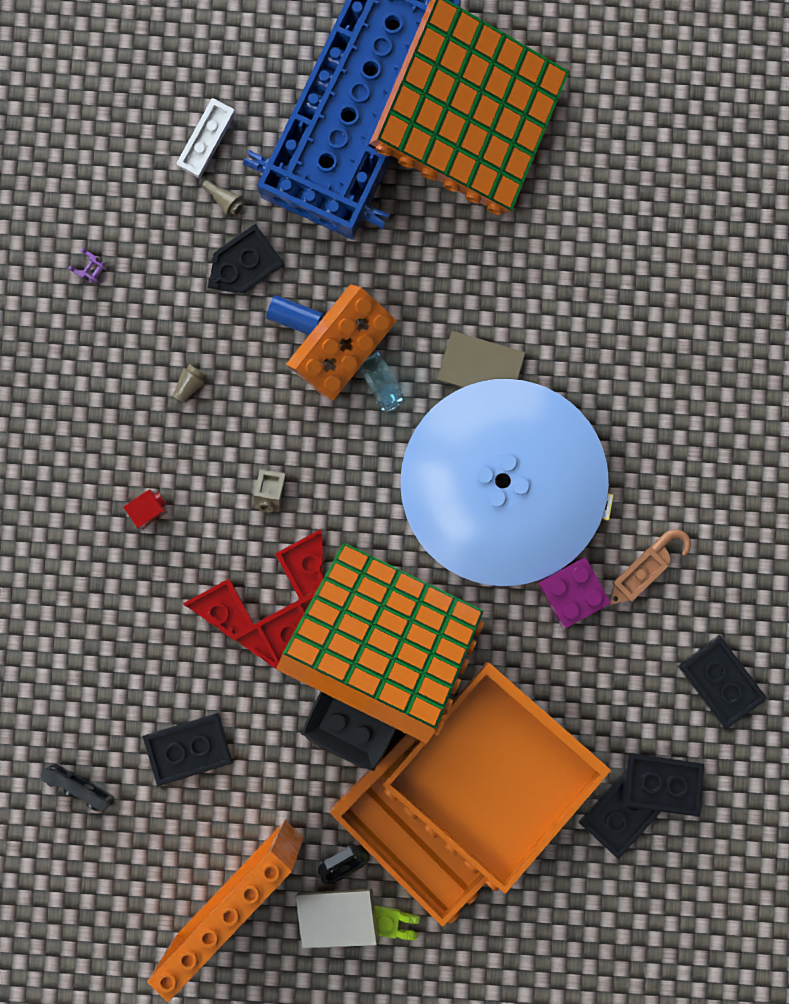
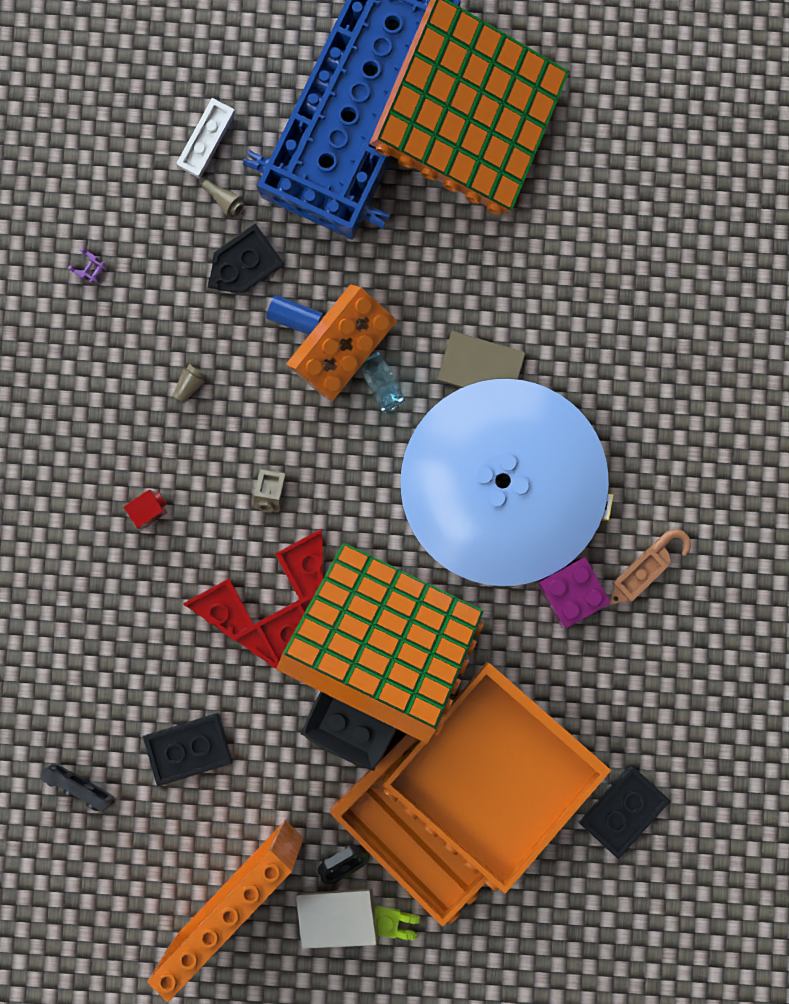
black tile [621,753,704,817] -> none
black tile [677,635,768,730] -> none

